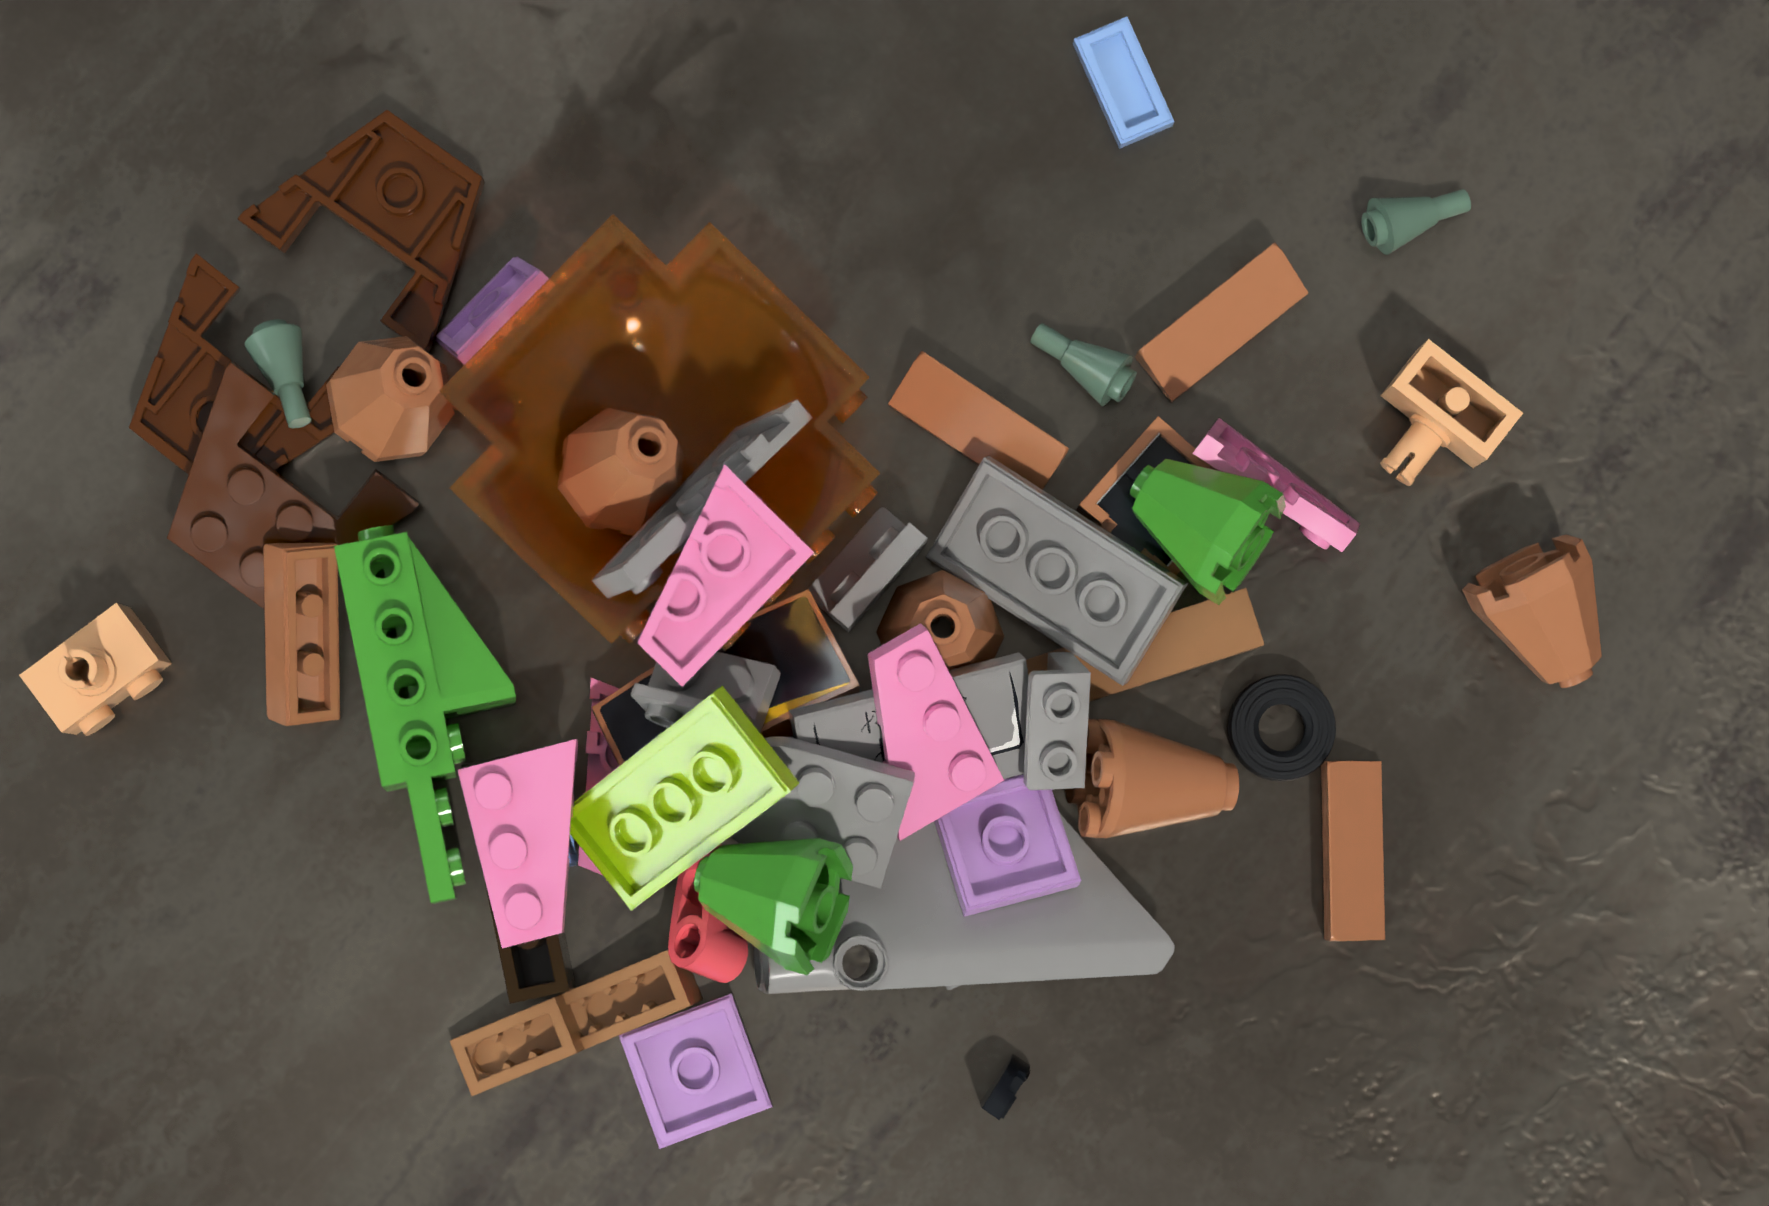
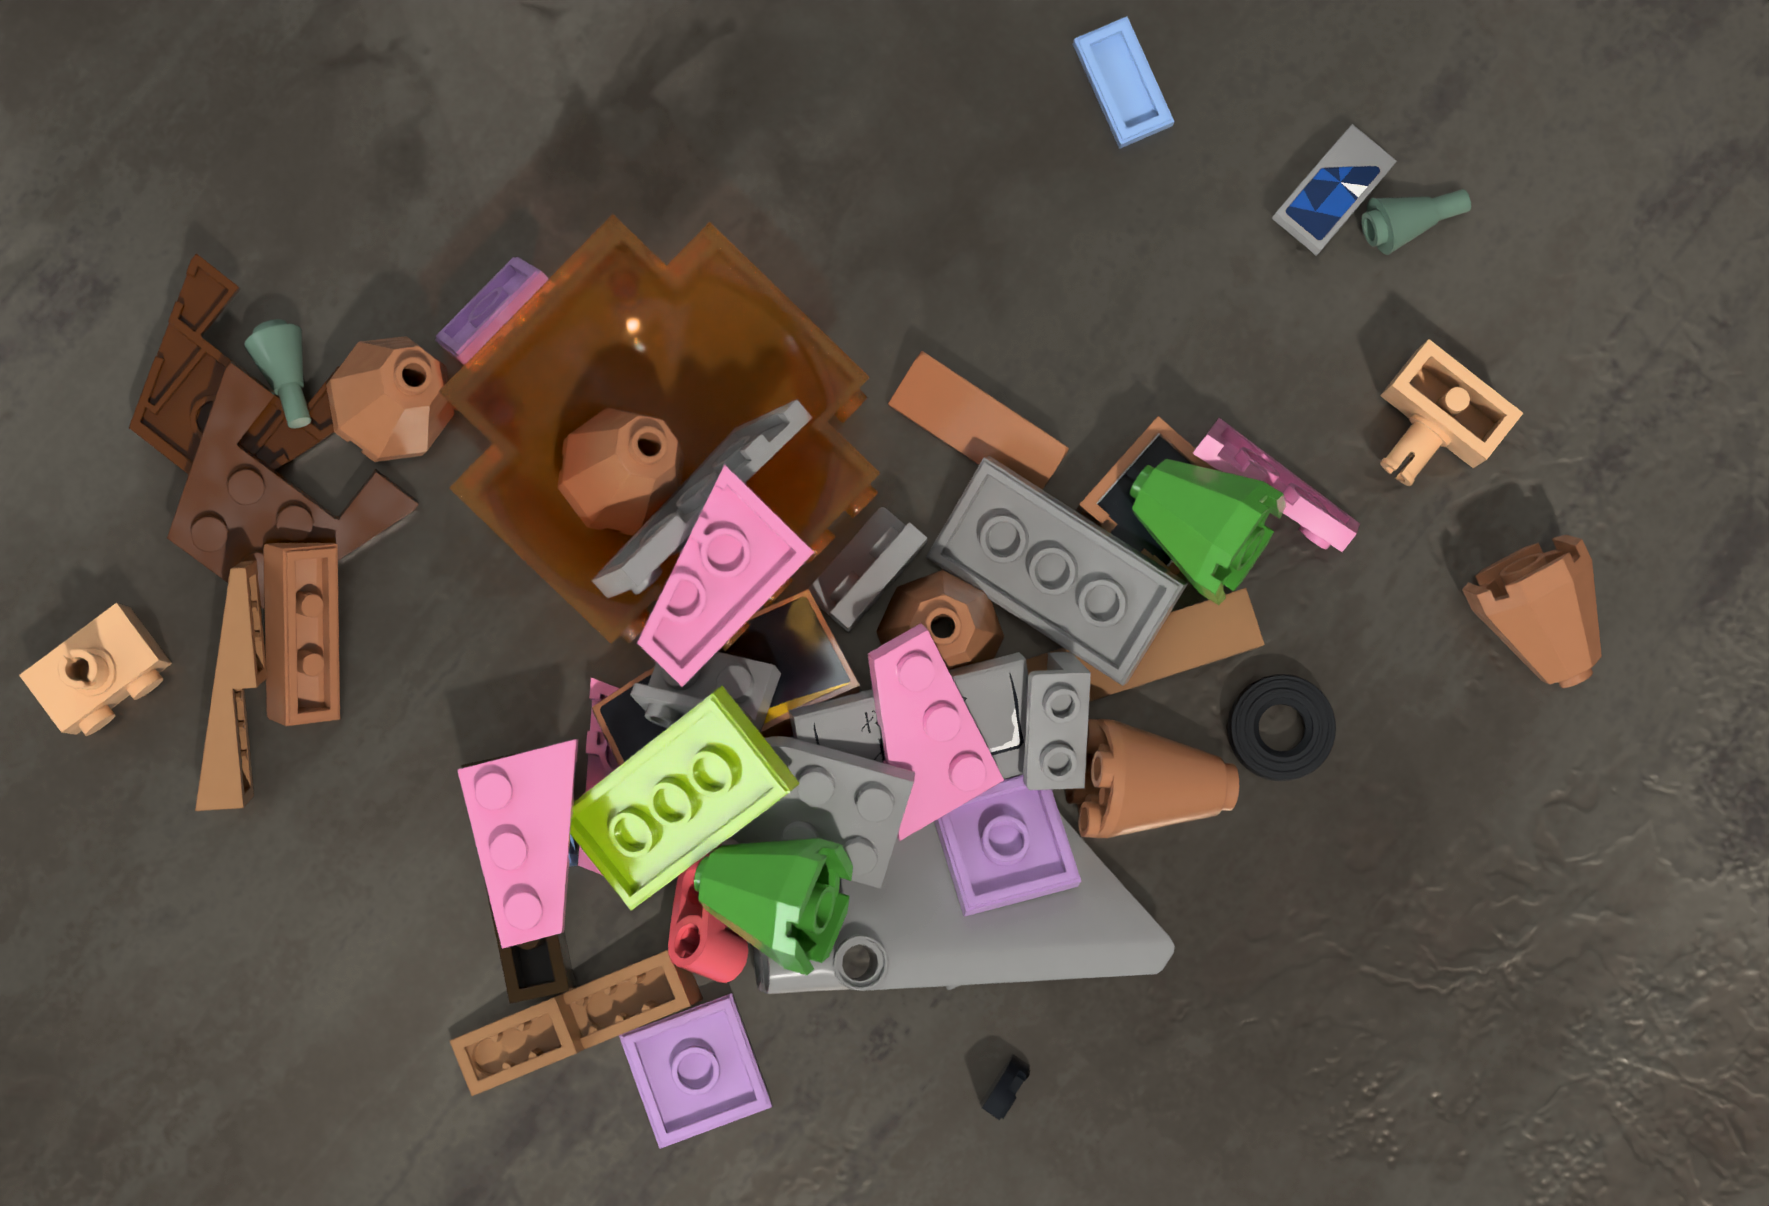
reddish brown wing [238,110,485,352] -> none
bright green wedge [334,525,516,904] -> none
sand green cone [1030,323,1137,407] -> none
nougat slope [1135,242,1308,403] -> none
nougat slope [1321,761,1385,941] -> none
none -> medium nougat slope [195,560,267,811]
none -> slope [1272,124,1397,256]

